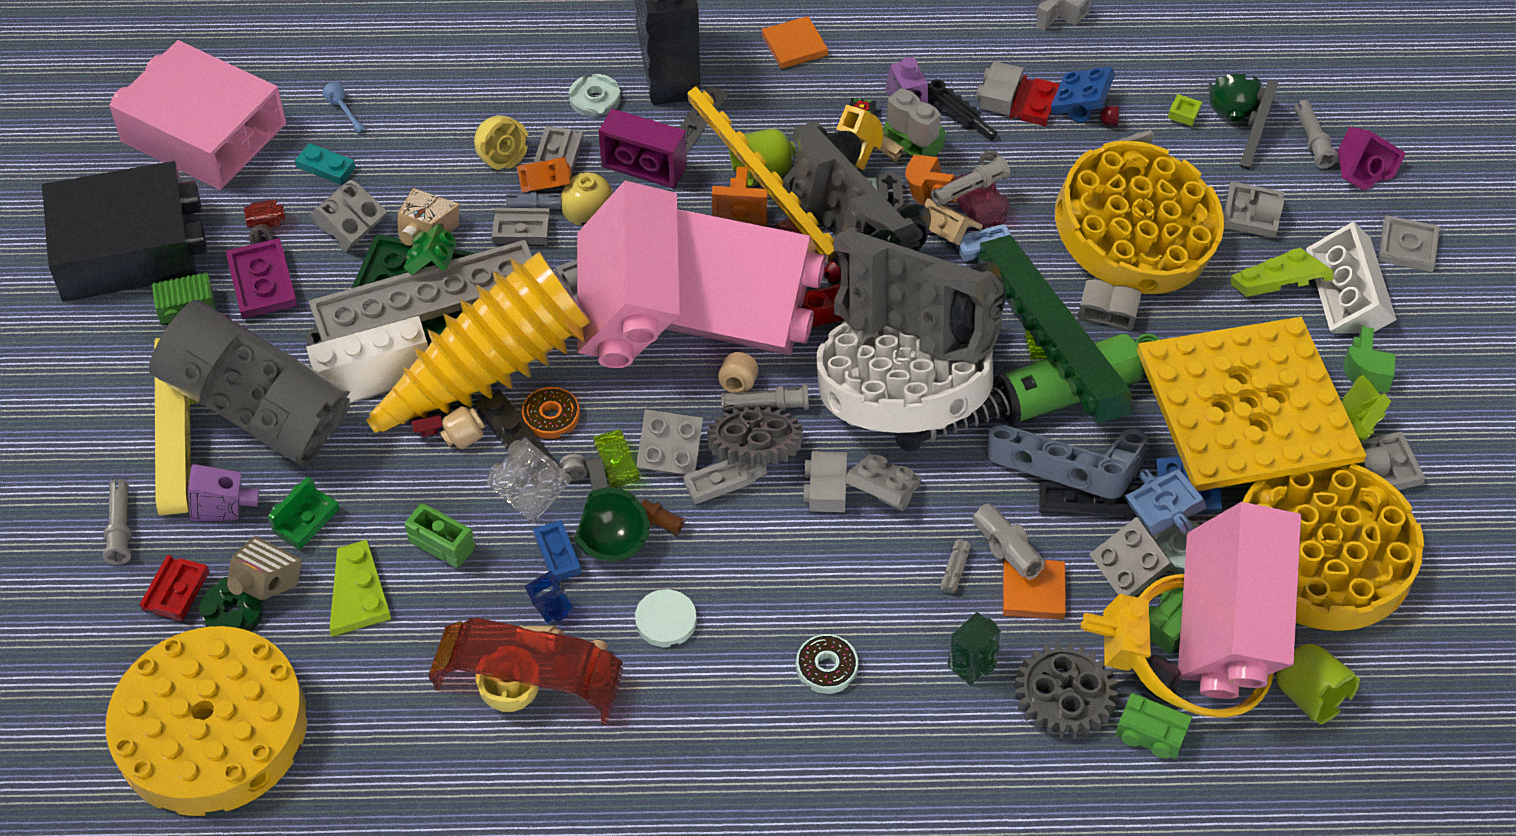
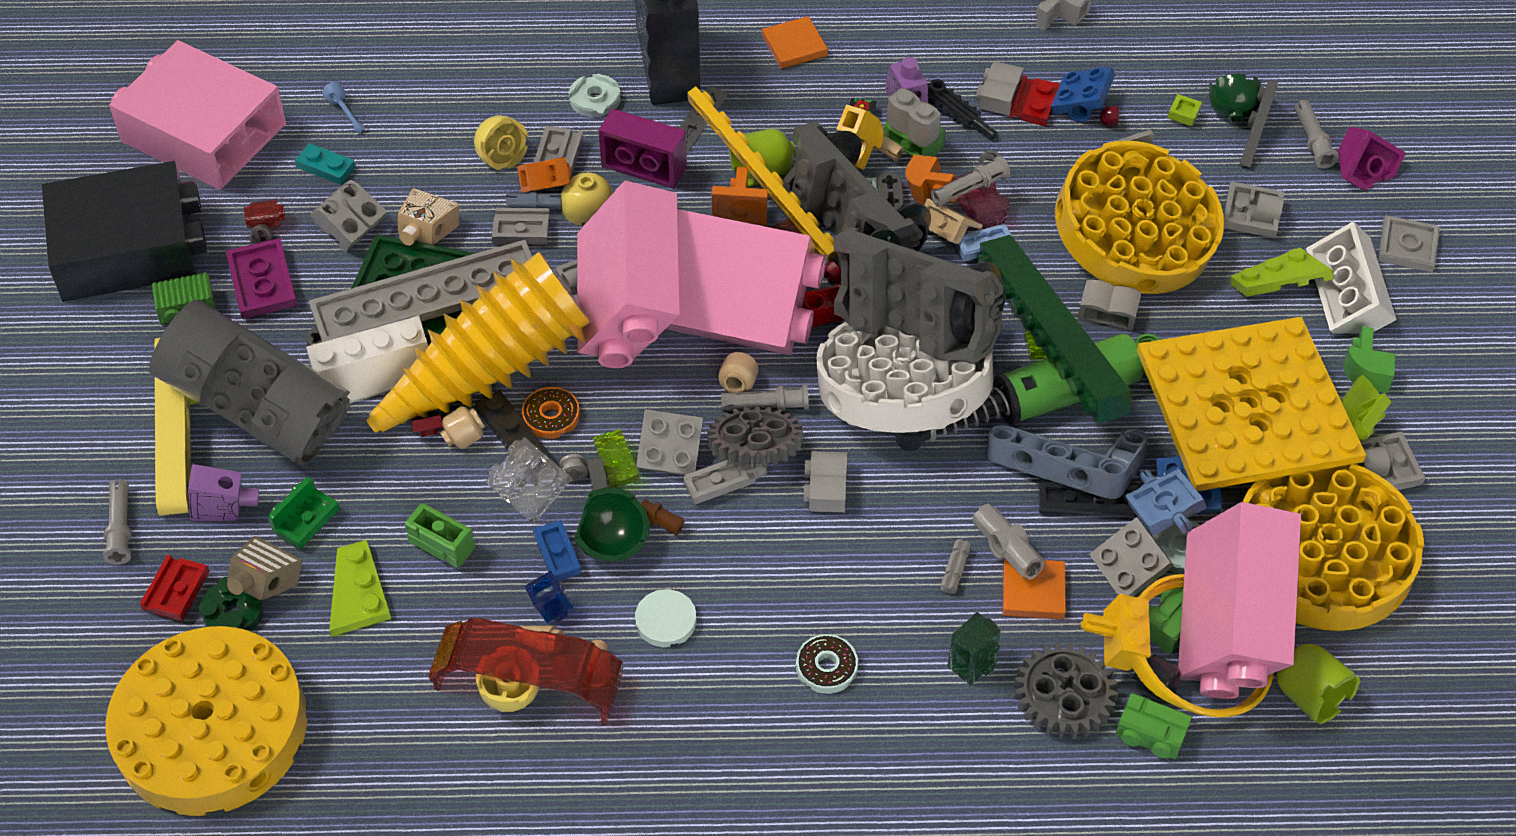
green bracket [404,223,457,275] -> none
light grey plate [845,454,922,512] -> none

